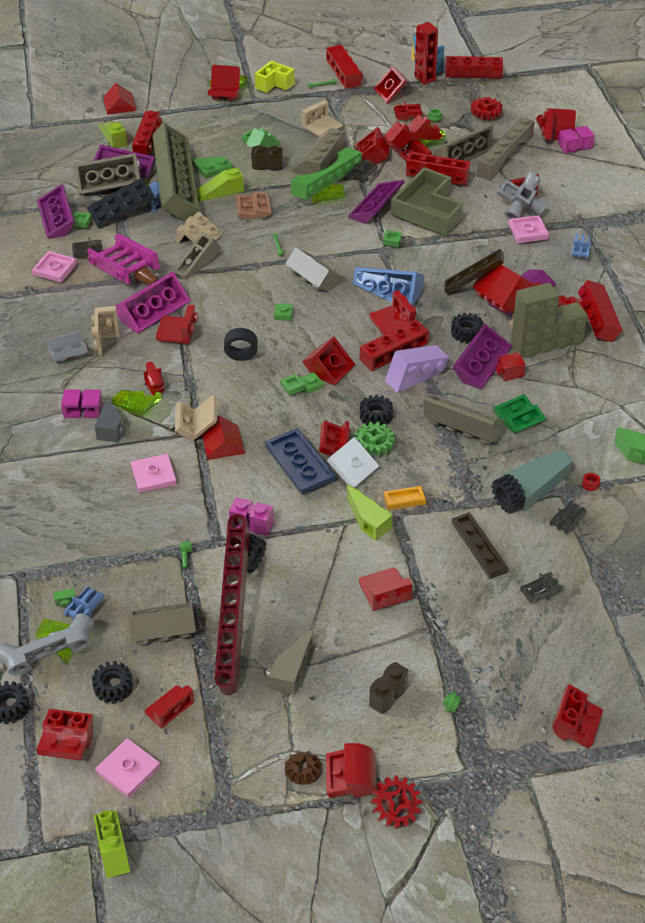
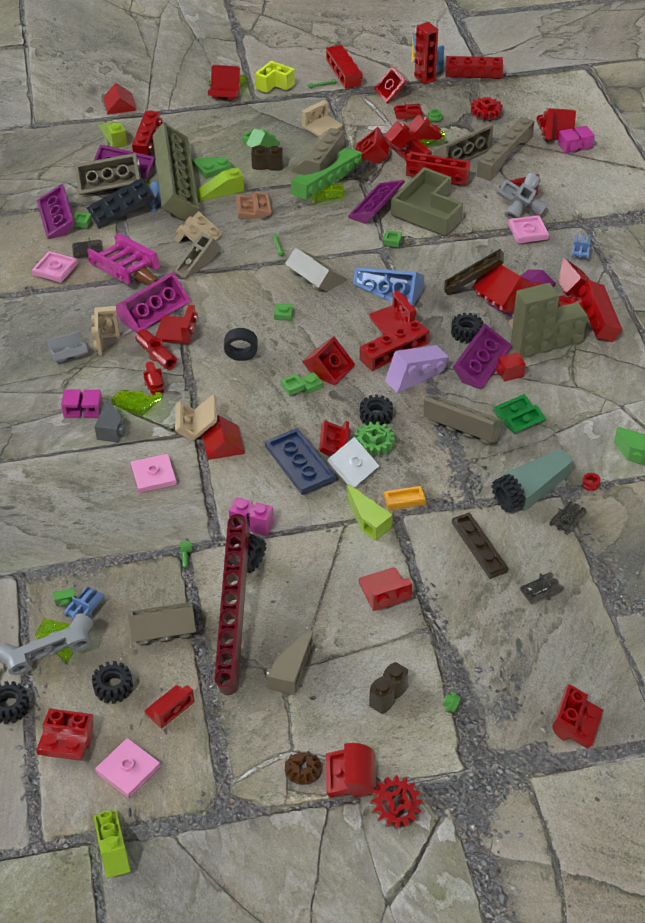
none -> red piece [135,329,177,370]
none -> slope [559,258,591,298]

